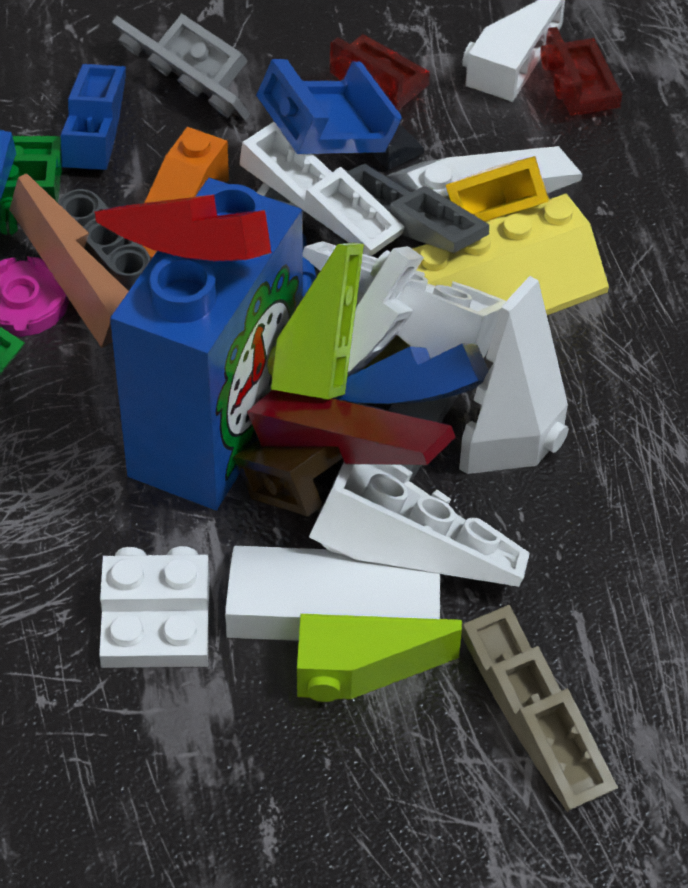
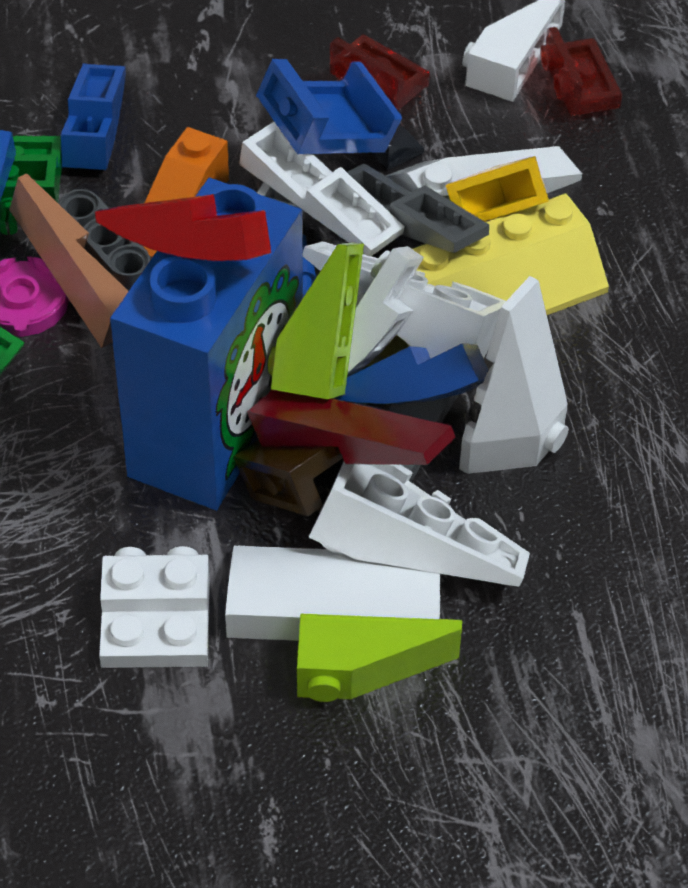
light grey bracket [112,13,251,121] -> none
dark tan slope [461,605,618,812] -> none

